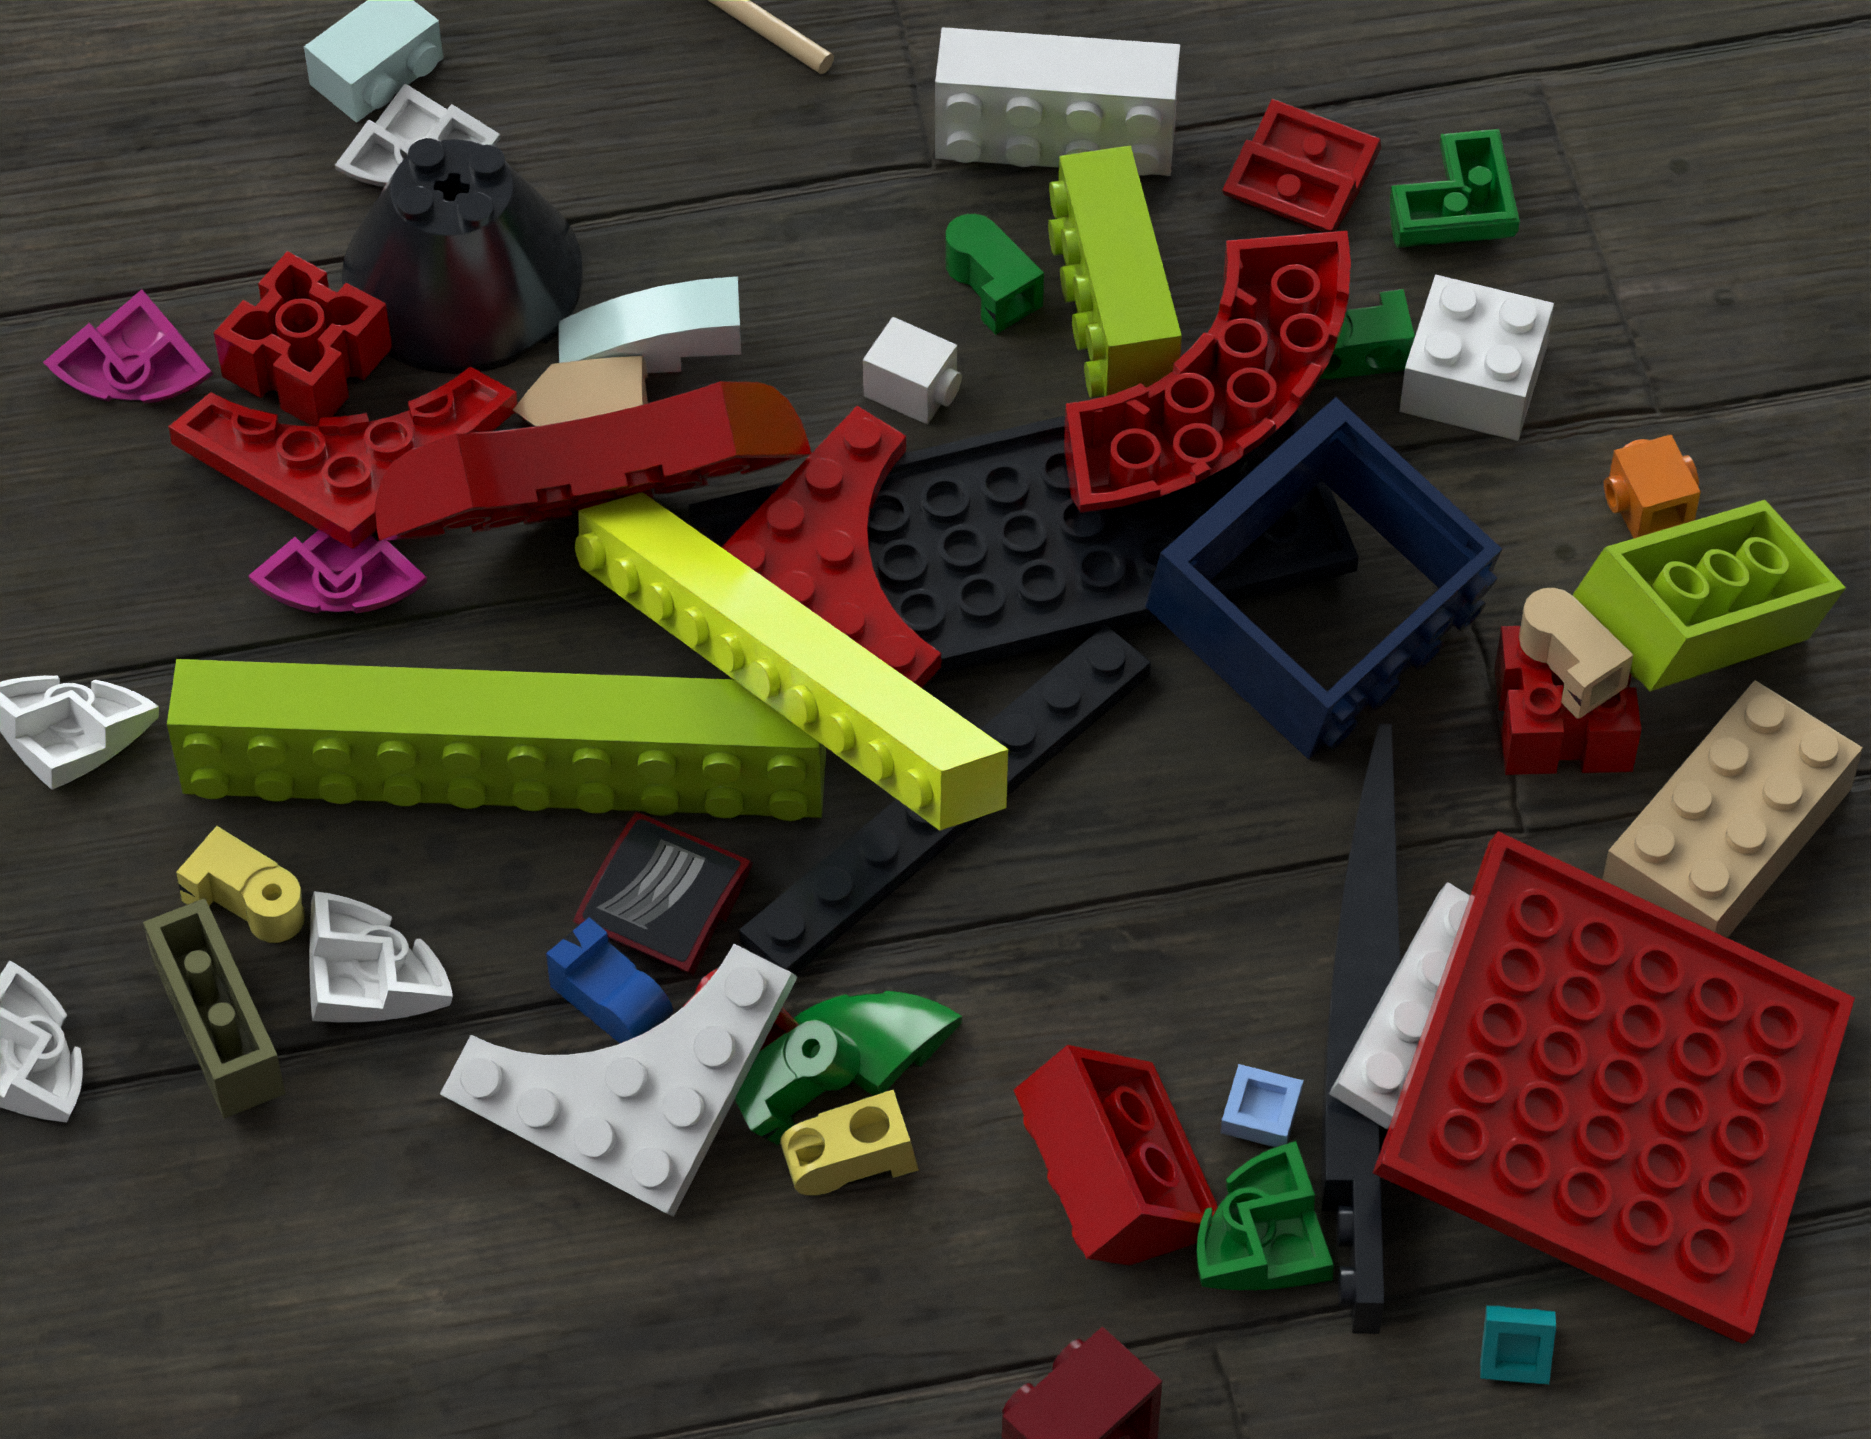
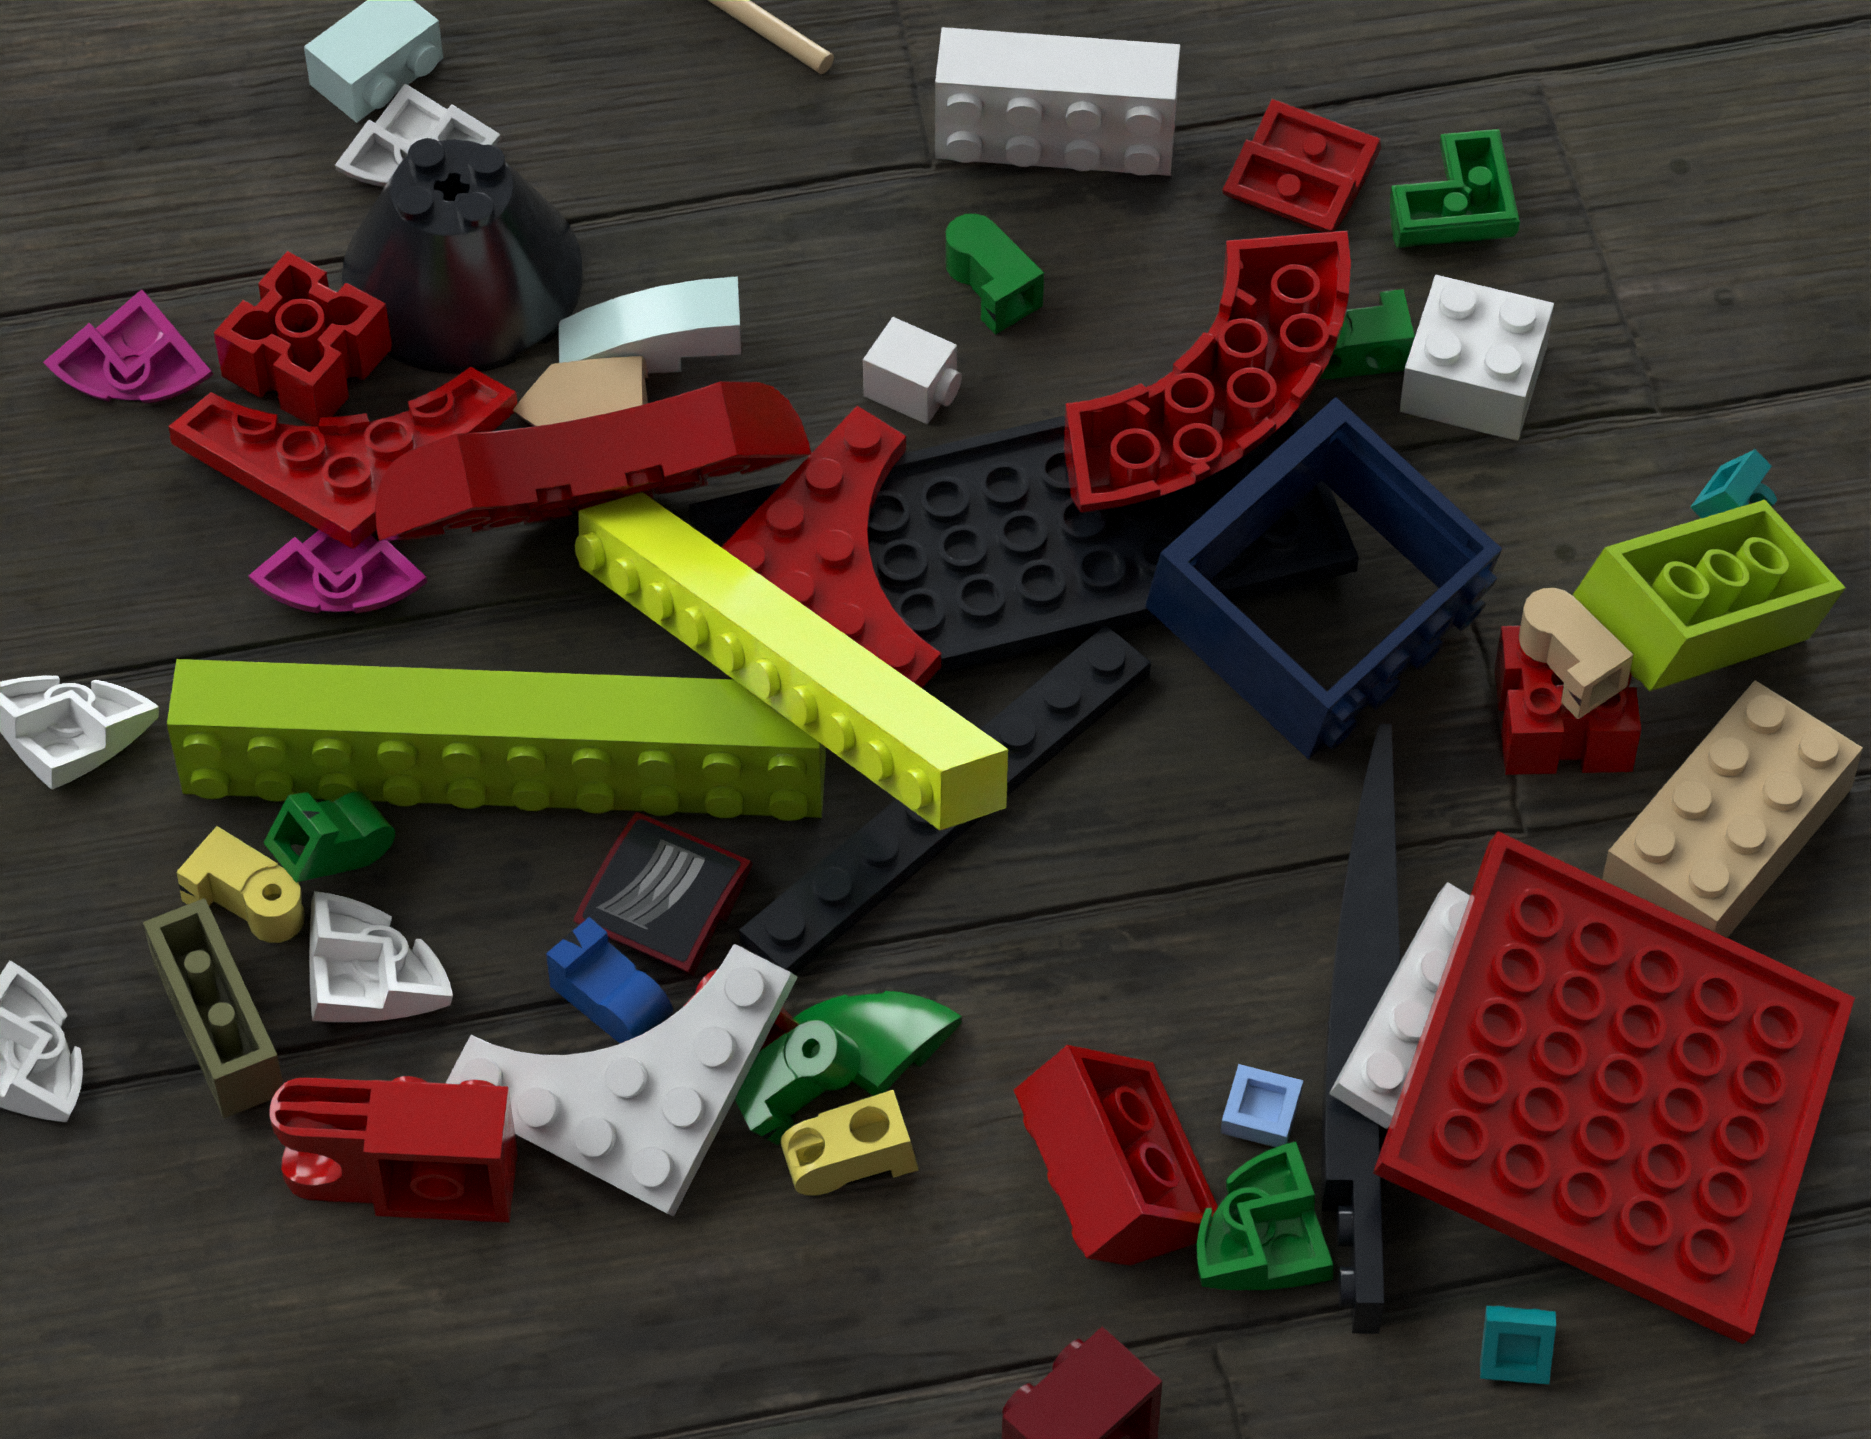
lime brick [1048,145,1182,398] -> none
orange brick [1604,434,1701,539] -> none
none -> green leg [263,791,396,883]
none -> red brick [270,1076,518,1223]
none -> teal tile [1690,449,1777,518]

